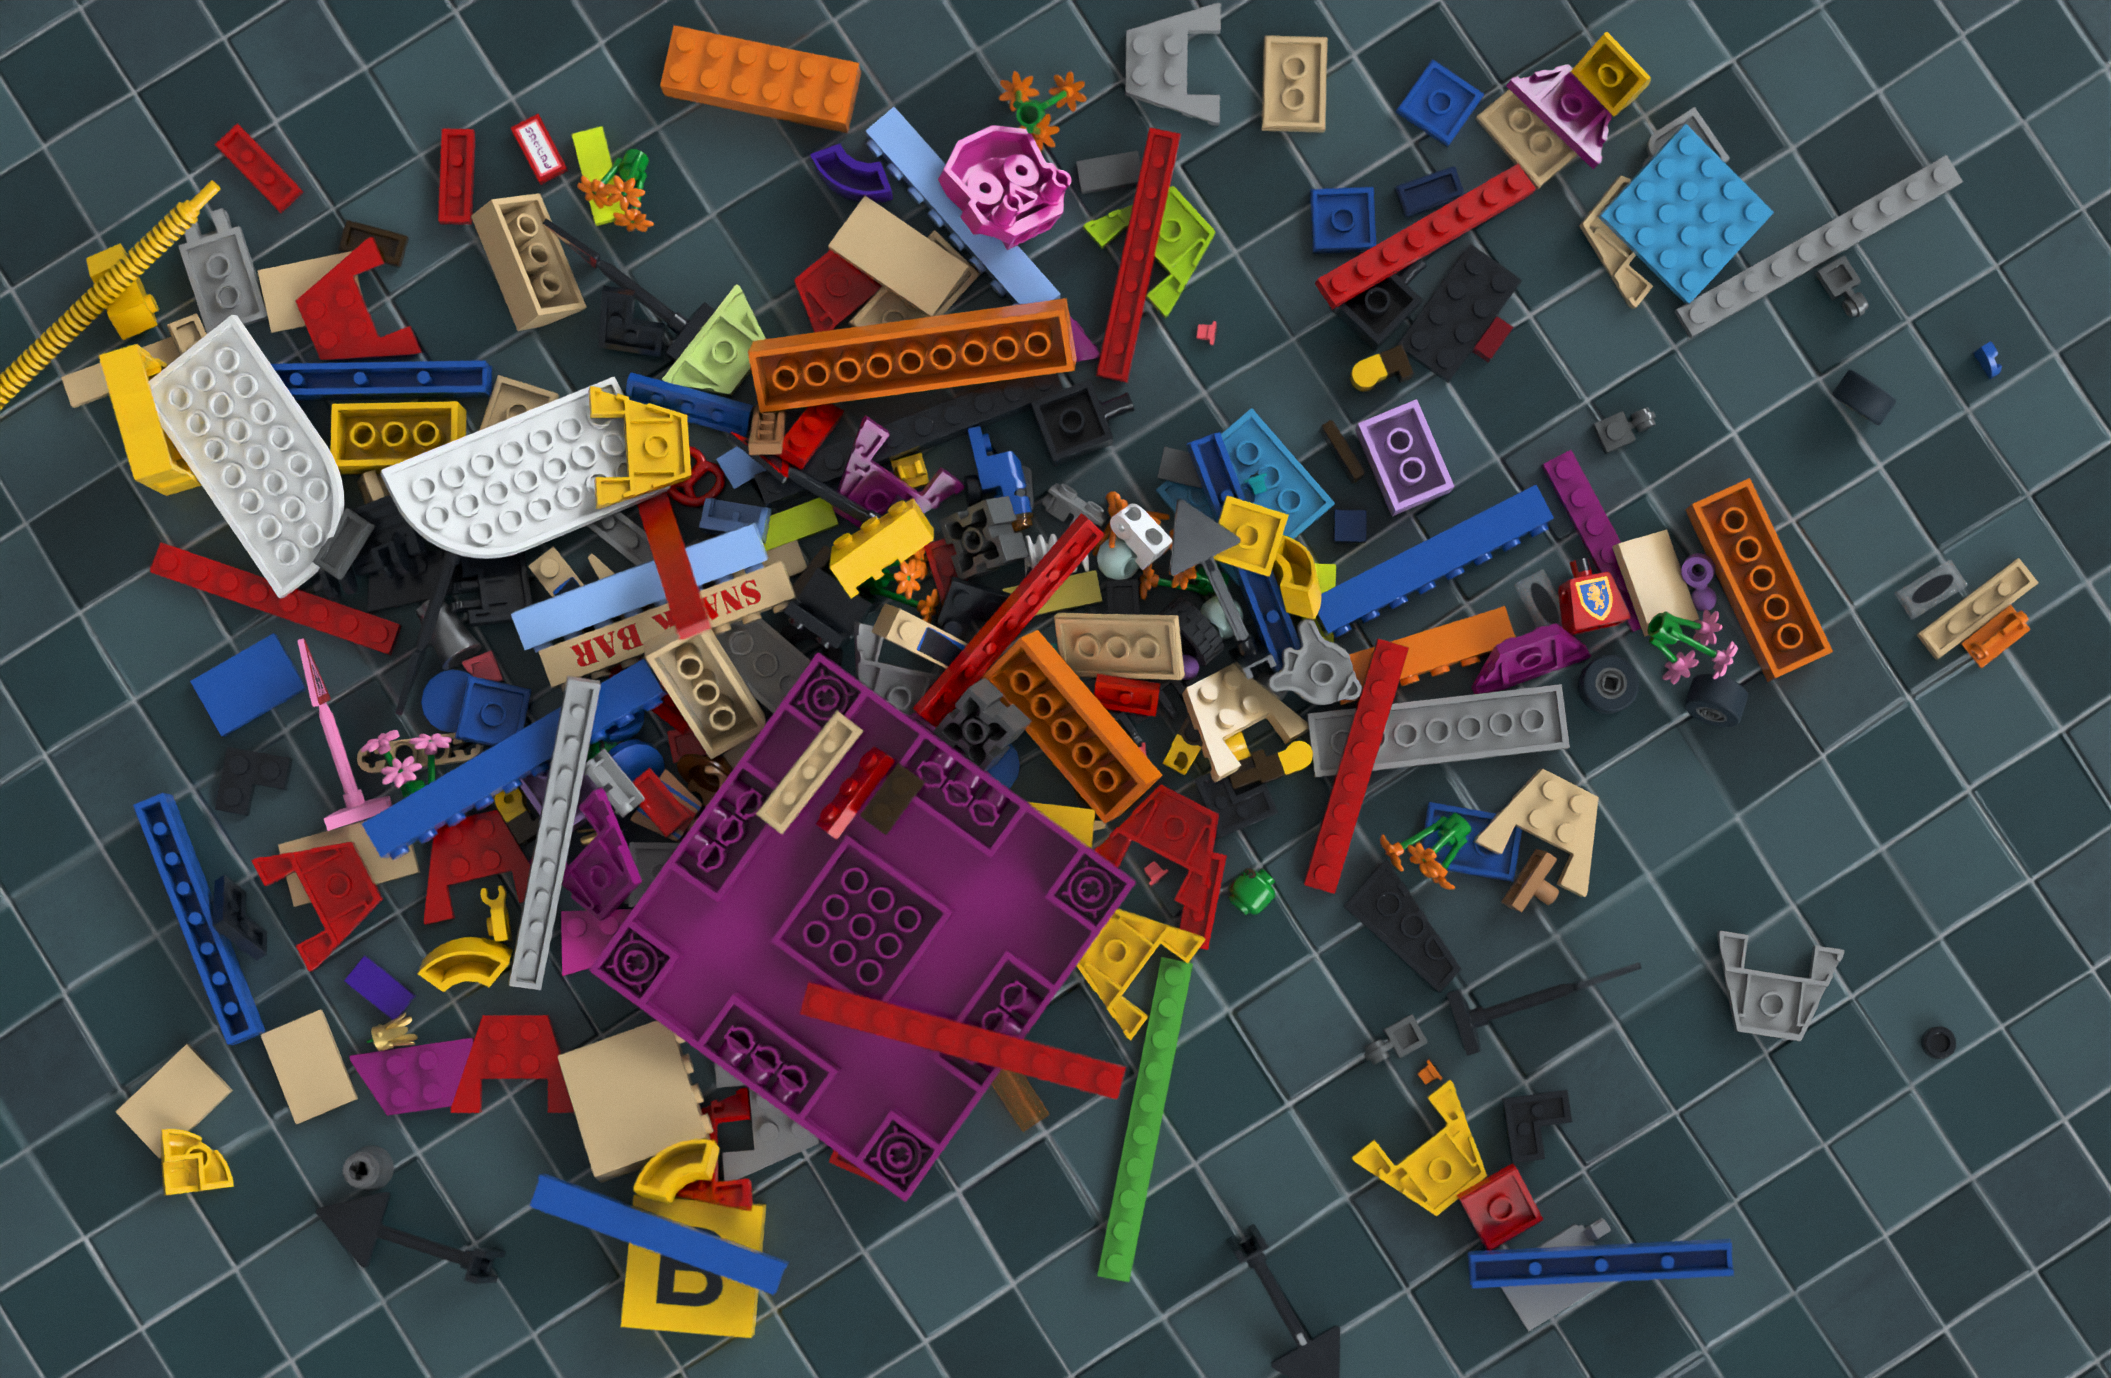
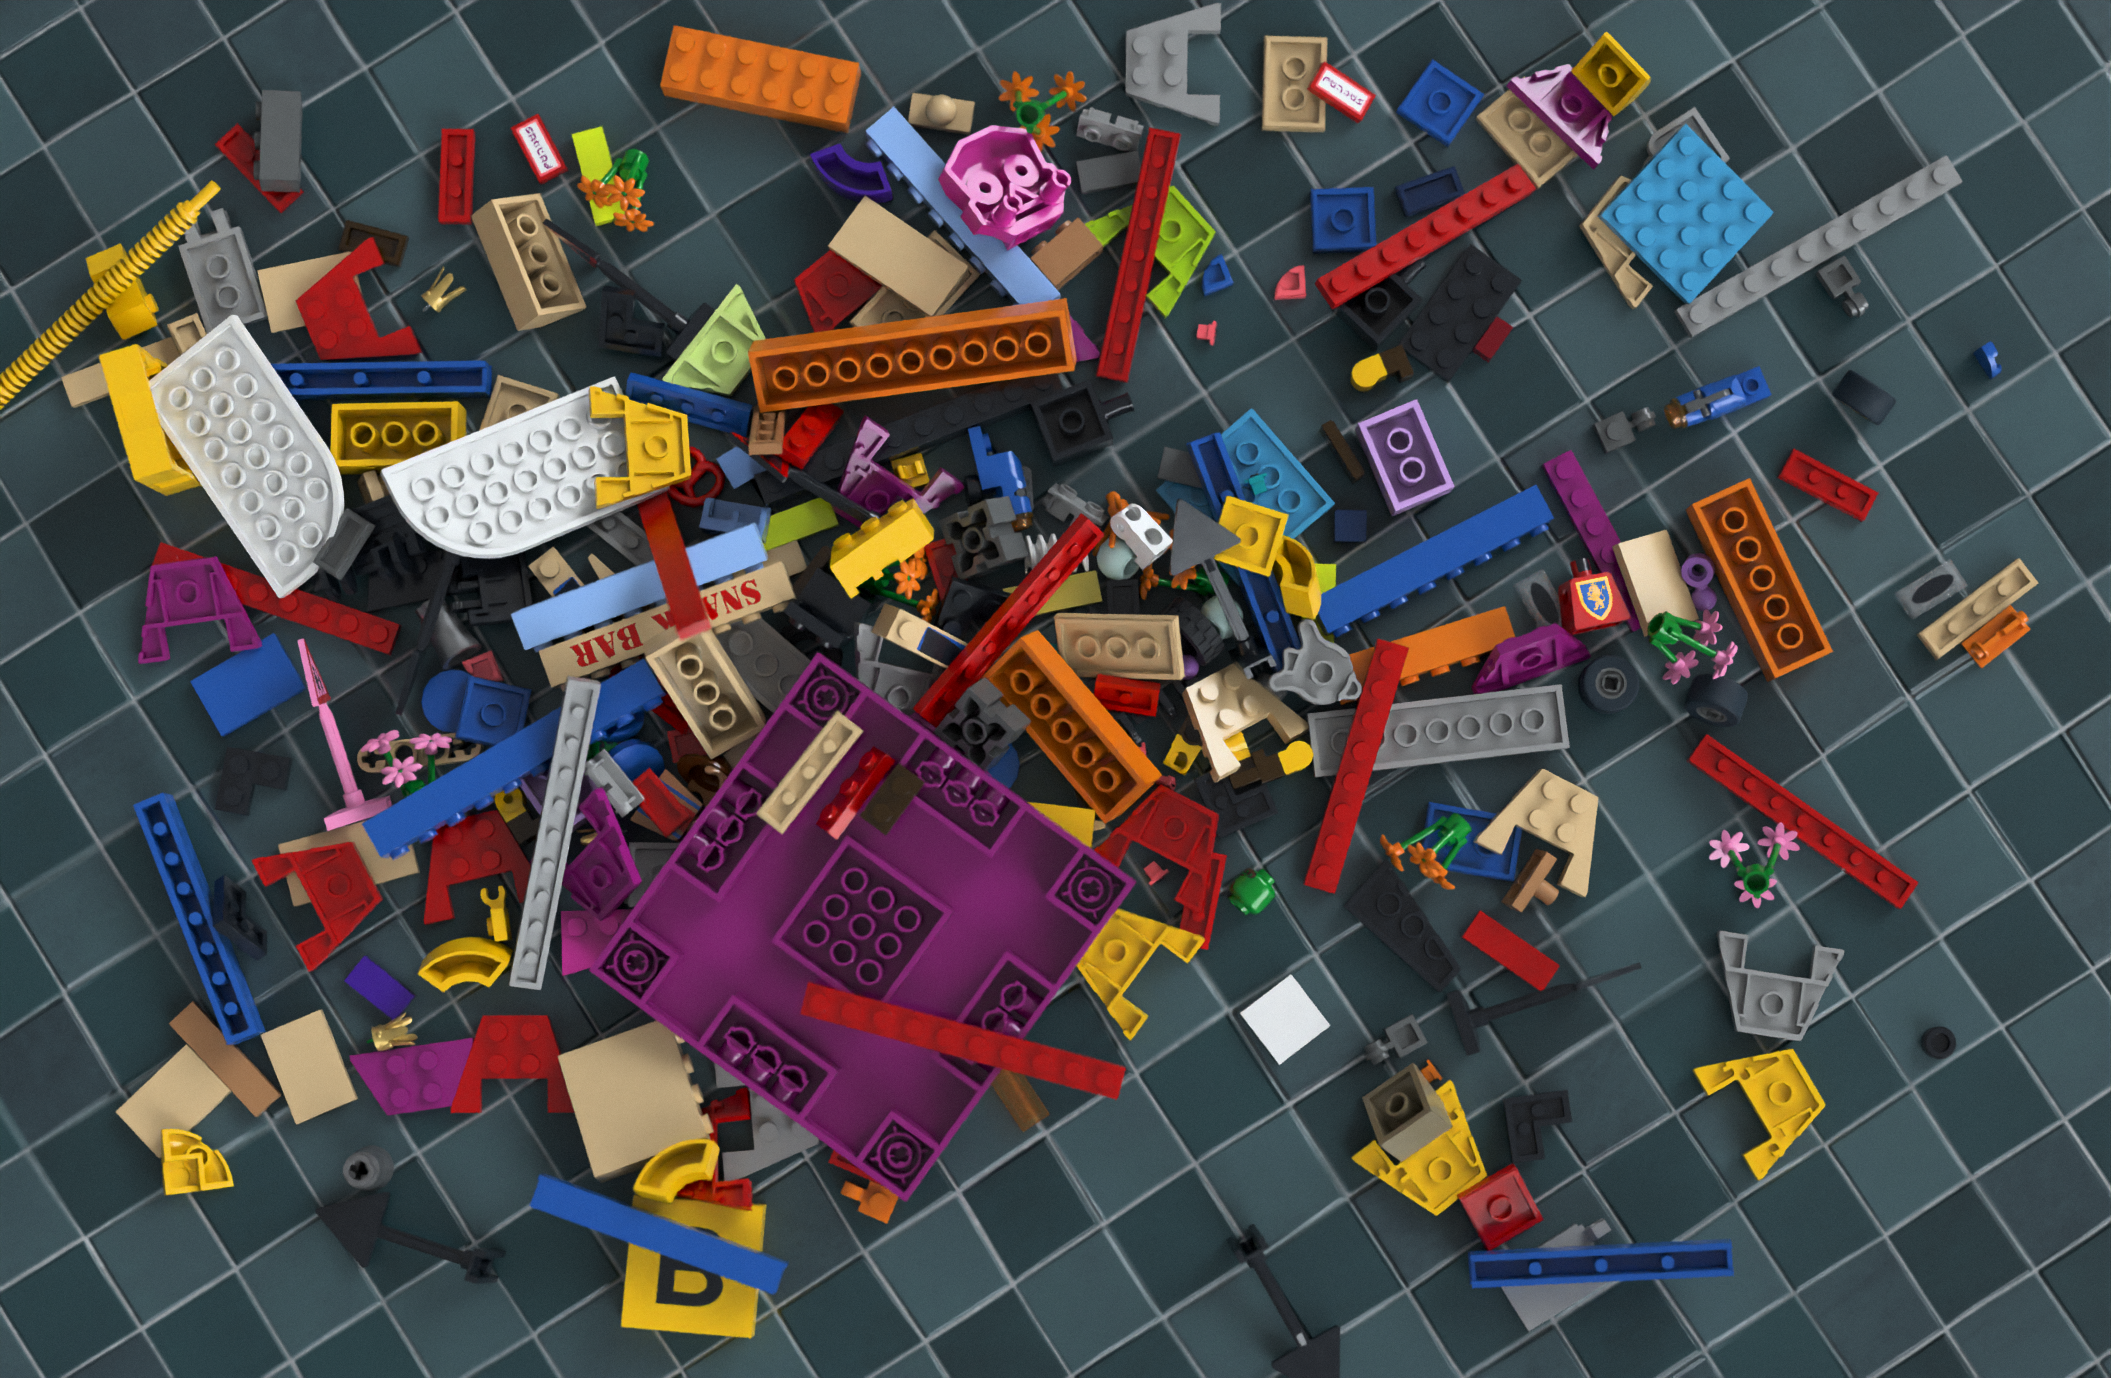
bright green plate [1097,957,1193,1282] -> none
none -> magenta wing [138,556,262,664]
none -> medium nougat tile [169,1001,282,1117]
none -> dark grey brick [254,90,303,192]
none -> pearl gold piece [421,266,466,313]
none -> orange plate [841,1180,898,1223]
none -> tan tile [908,93,975,135]
none -> medium nougat brick [1030,217,1103,290]
none -> light grey hinge [1076,107,1144,152]
none -> coral piece [1156,775,1177,791]
none -> blue tile [1202,254,1233,296]
none -> white tile [1240,974,1330,1065]
none -> coral tile [1274,265,1306,300]
none -> tile [1306,61,1376,123]
none -> dark tan slope [1362,1063,1453,1162]
none -> red tile [1461,911,1560,991]
none -> blue plate [1664,366,1771,429]
none -> red plate [1686,734,1919,909]
none -> yellow wing [1692,1049,1826,1181]
none -> bright pink plant [1709,822,1800,908]
none -> red tile [1777,449,1878,522]

